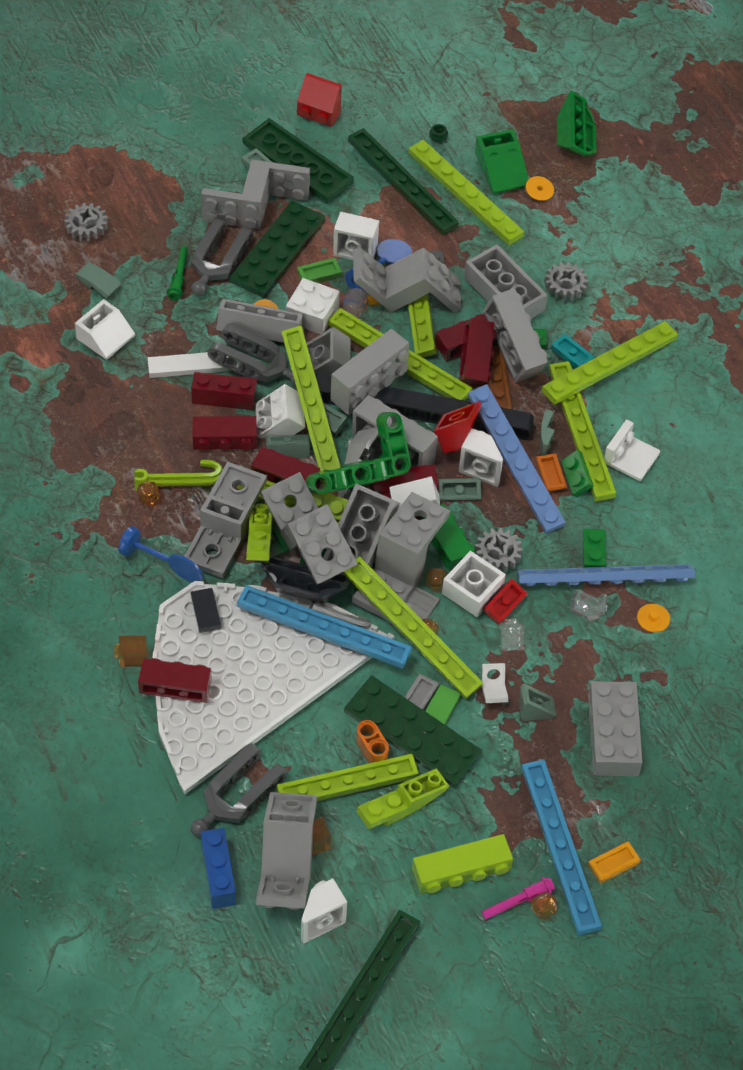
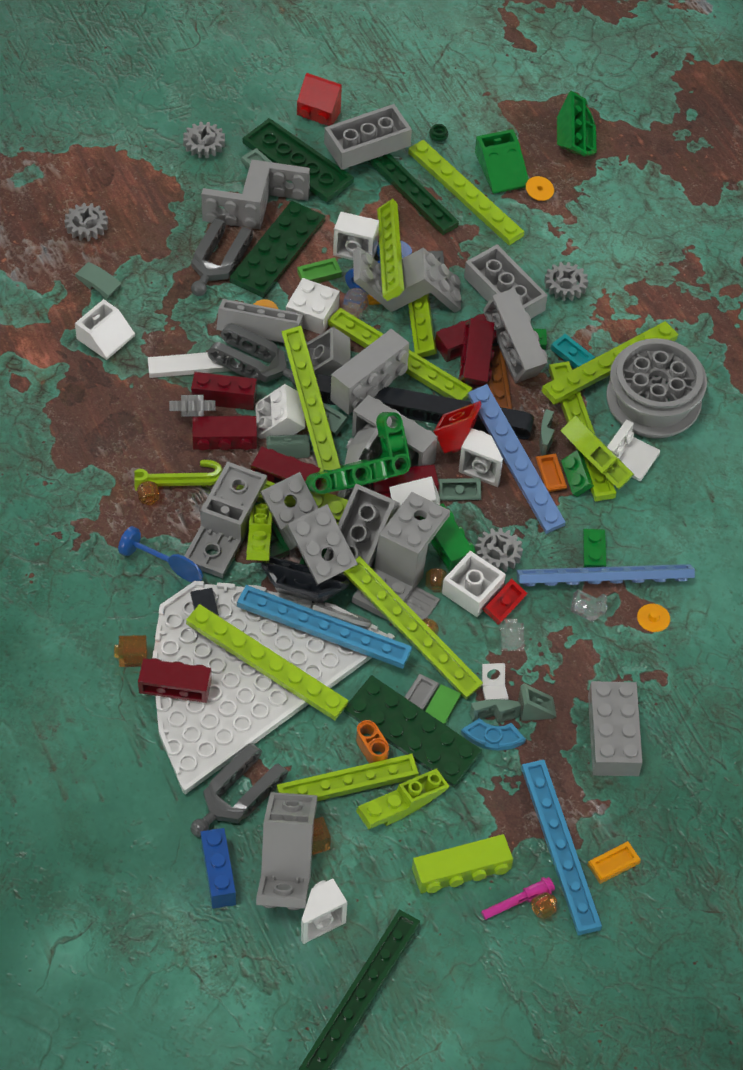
green pin [167,246,188,301] -> none
none -> light grey gear [169,395,215,416]
none -> light grey gear [183,122,225,158]
none -> lime plate [186,604,349,721]
none -> light grey brick [324,104,412,170]
none -> lime plate [377,199,404,301]
none -> dark azure tile [461,718,526,751]
none -> sand green slope [470,699,521,723]
none -> lime slope [560,415,635,490]
none -> light grey wheel [606,338,707,439]

